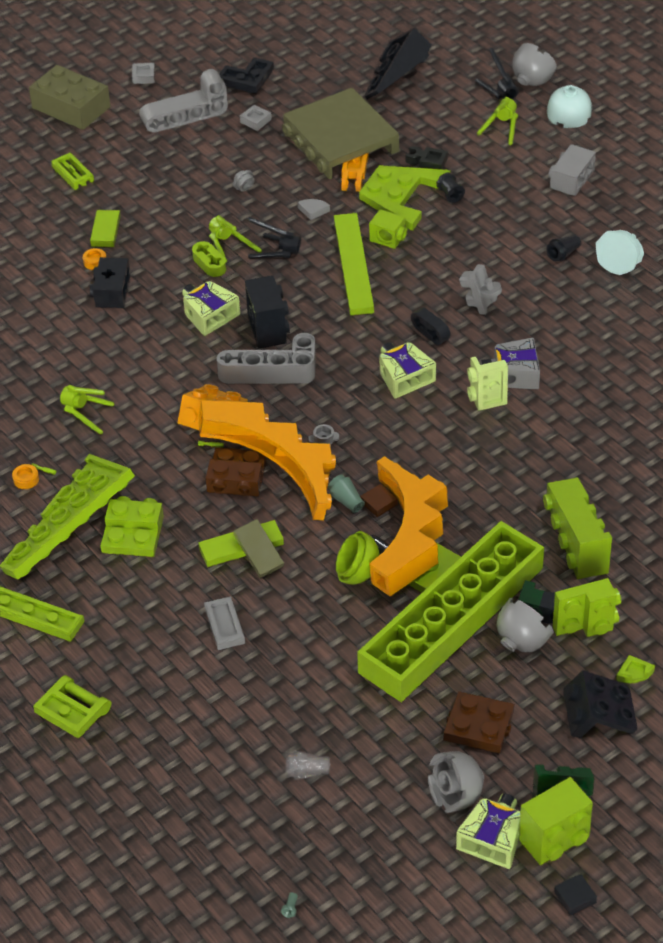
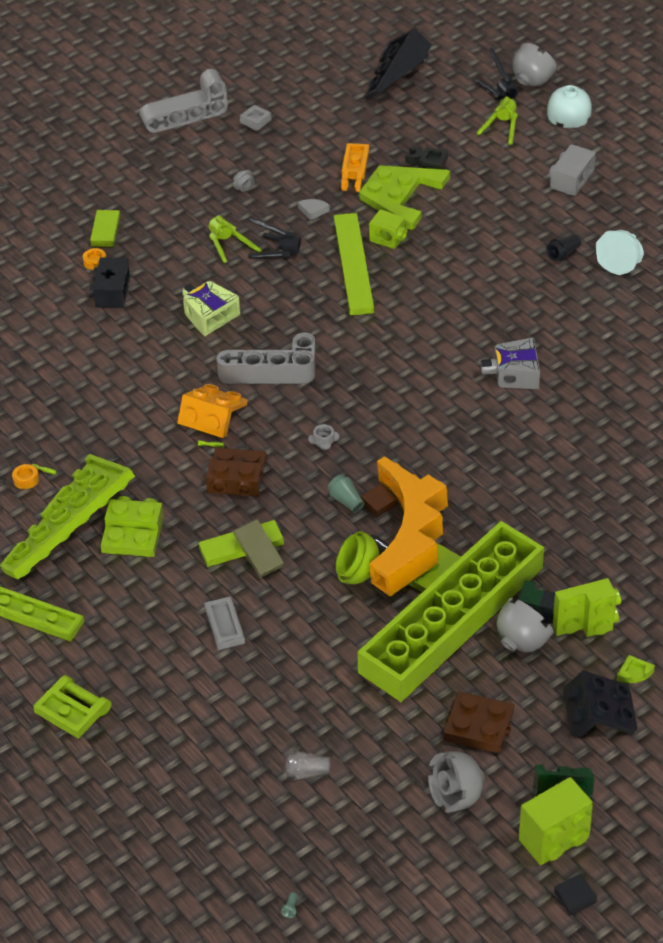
olive brick [29,65,111,130] -> none
lime tile [51,152,94,190] -> none
lime plant [60,385,114,435] -> none
light grey plate [132,63,155,84] -> none
lime beam [192,241,226,277] -> none
light orange arch [198,400,336,520] -> none
black plate [219,57,274,94] -> none
black brick [245,275,290,349] -> none
olive panel [282,88,399,180] -> none
yellowish green torso [379,342,436,399] -> none
black beam [411,307,451,345] -> none
black bush [436,172,465,203] -> none
yellowish green torso [456,794,520,869] -> none
light grey hips [459,264,502,315] -> none
yellowish green bracket [467,356,508,411] -> none
lime wedge [543,477,612,579] -> none

